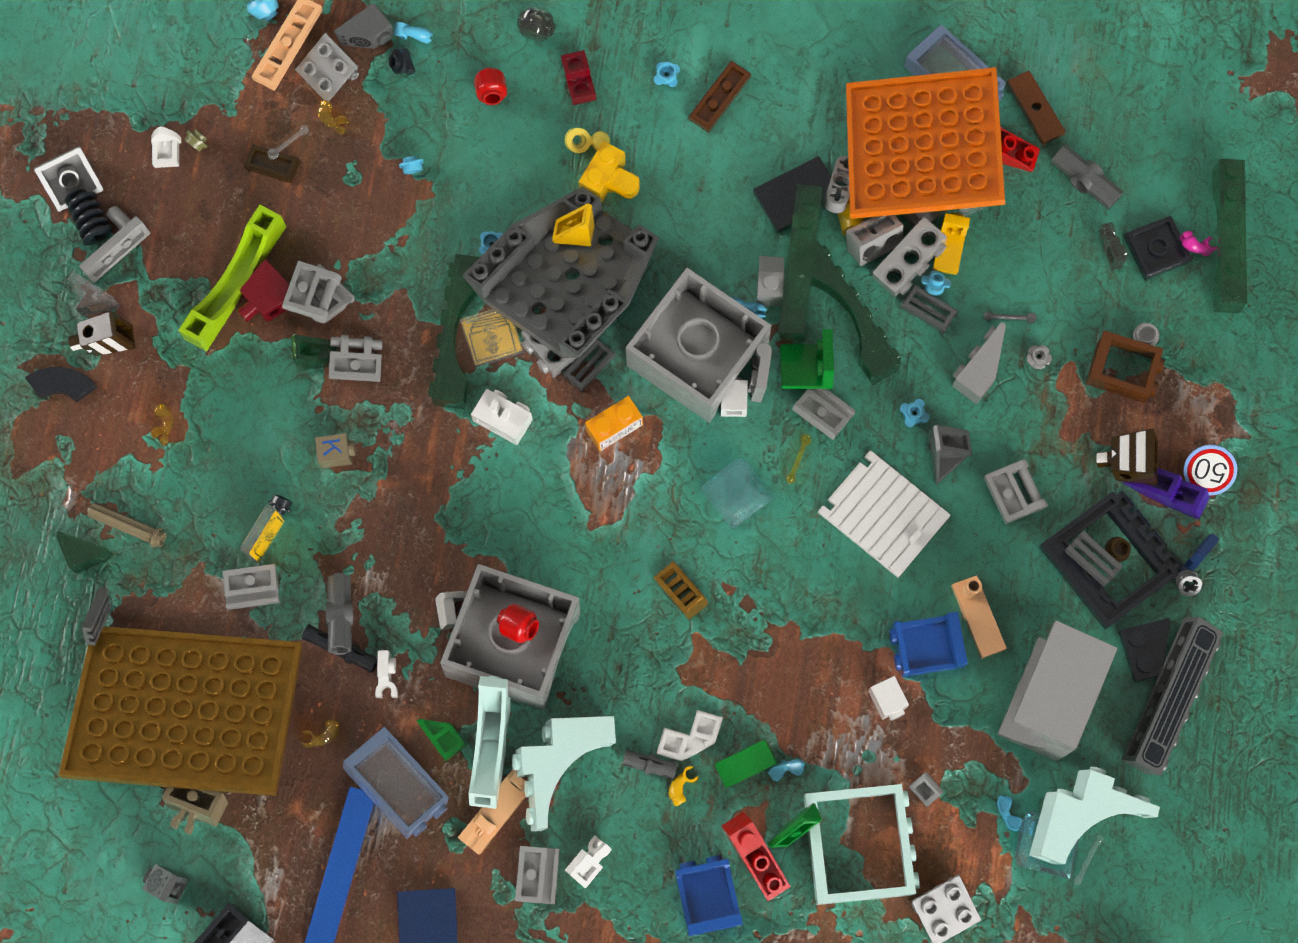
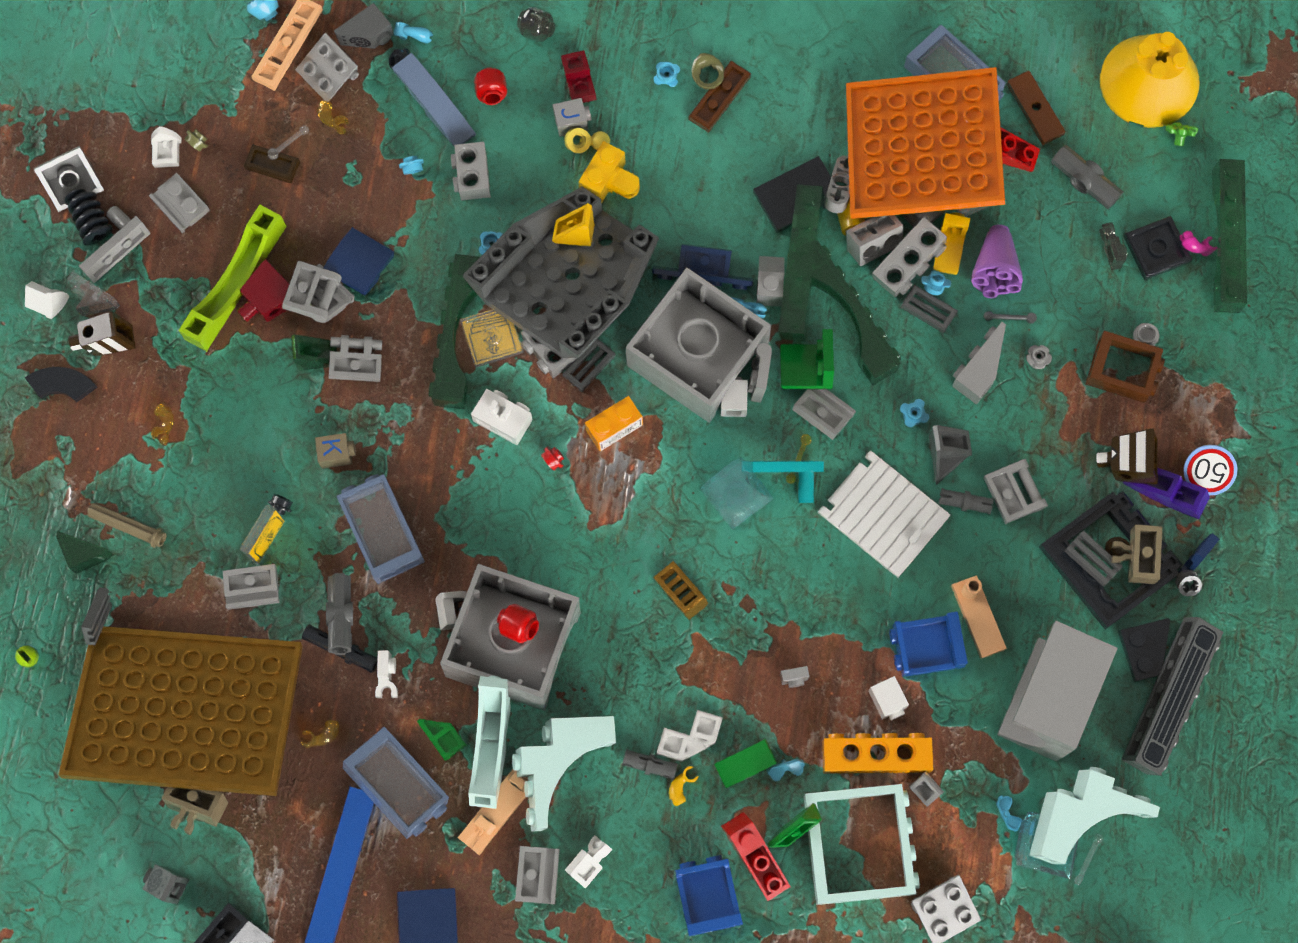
none -> lime hinge [15,645,39,668]
none -> white tile [25,281,69,319]
none -> light grey plate [149,173,210,233]
none -> dark blue slope [323,227,394,296]
none -> clear window [337,474,425,584]
none -> sand blue slope [392,53,476,147]
none -> light grey brick [451,142,491,201]
none -> red plate [541,446,565,470]
none -> light grey brick [553,98,591,137]
none -> dark blue bracket [652,244,754,290]
none -> olive piece [691,53,724,90]
none -> teal piece [742,461,824,503]
none -> light grey plate [780,666,809,688]
none -> light orange brick [822,733,933,774]
none -> dark grey pin [939,488,993,514]
none -> medium lavender cone [971,225,1023,298]
none -> yellow cone [1100,32,1200,128]
none -> dark tan brick [1111,525,1162,584]
none -> bright green plant [1165,122,1199,146]

